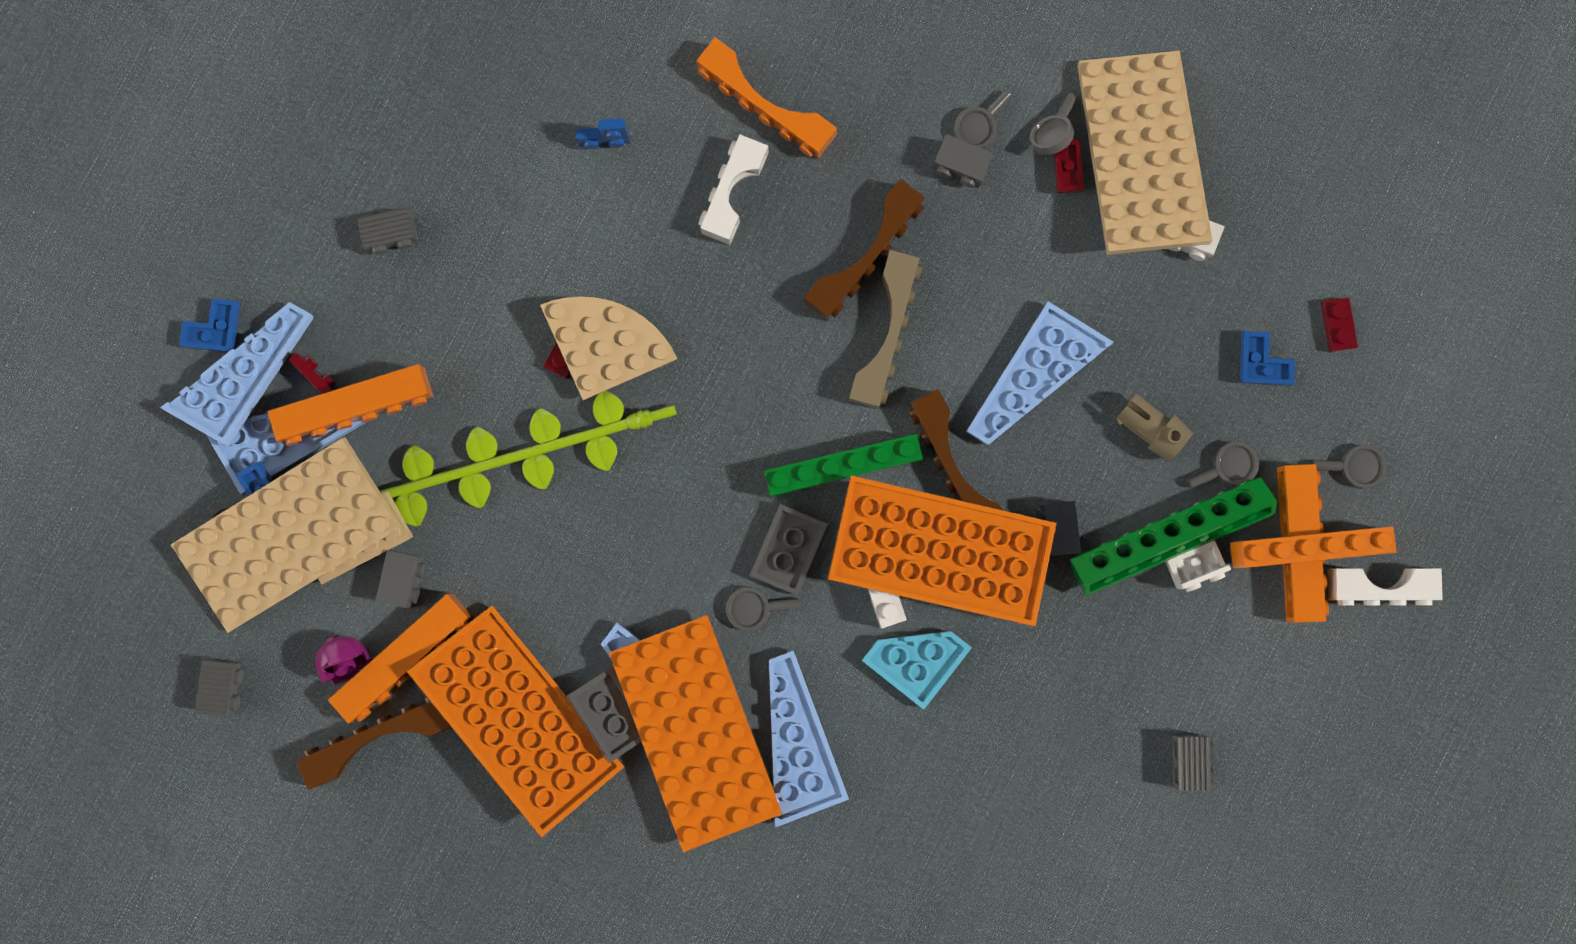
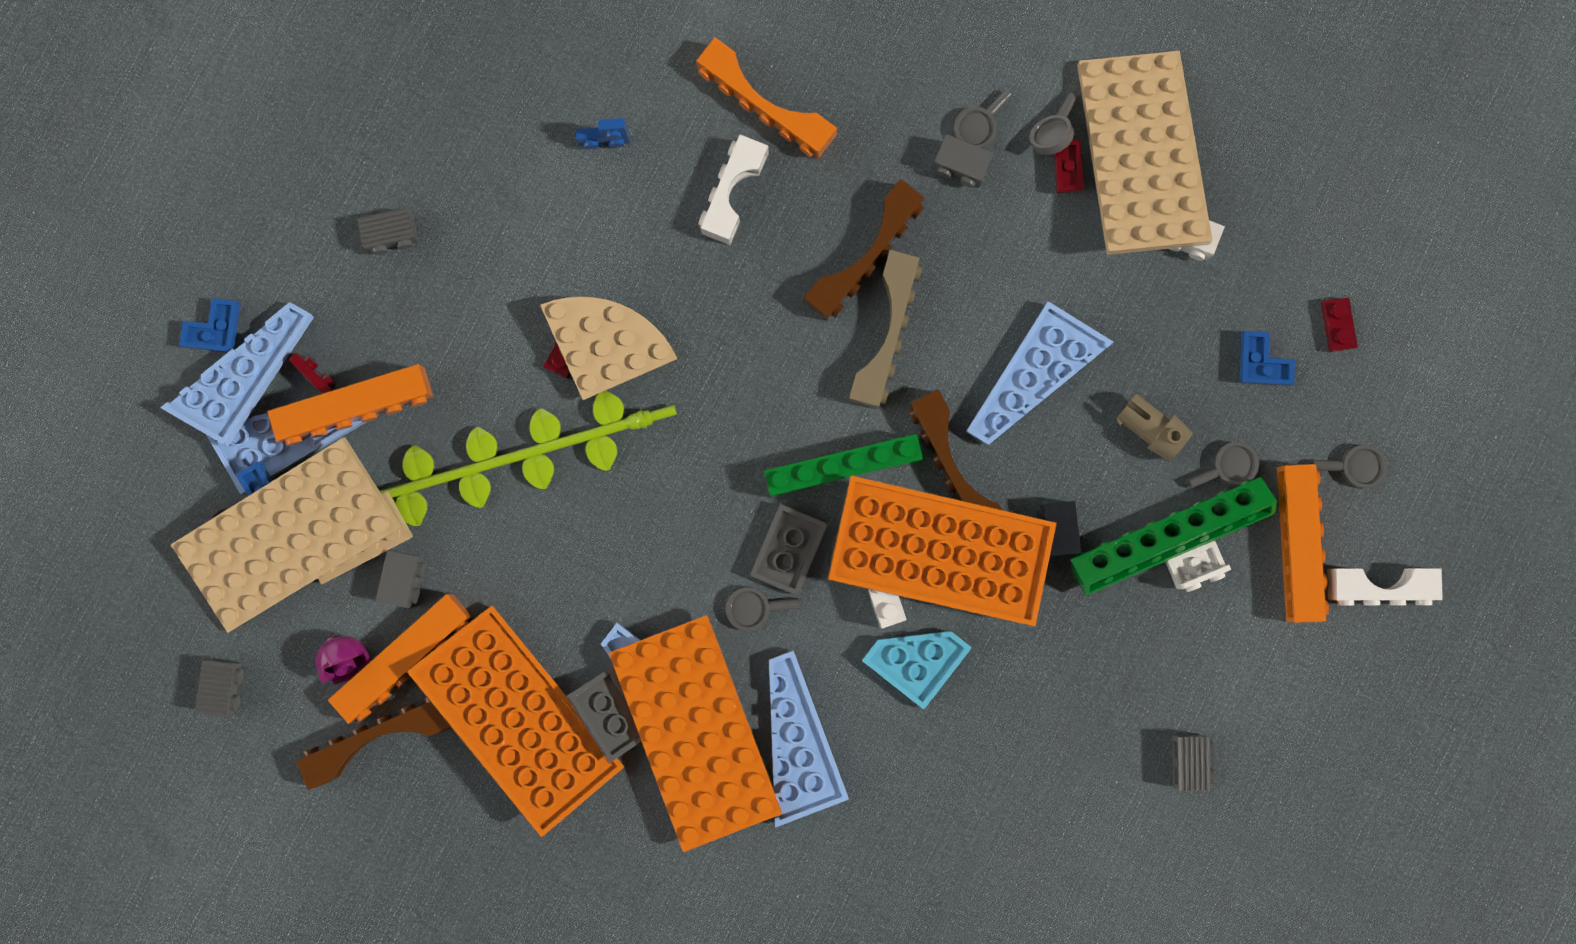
orange arch [1230,526,1397,568] -> none

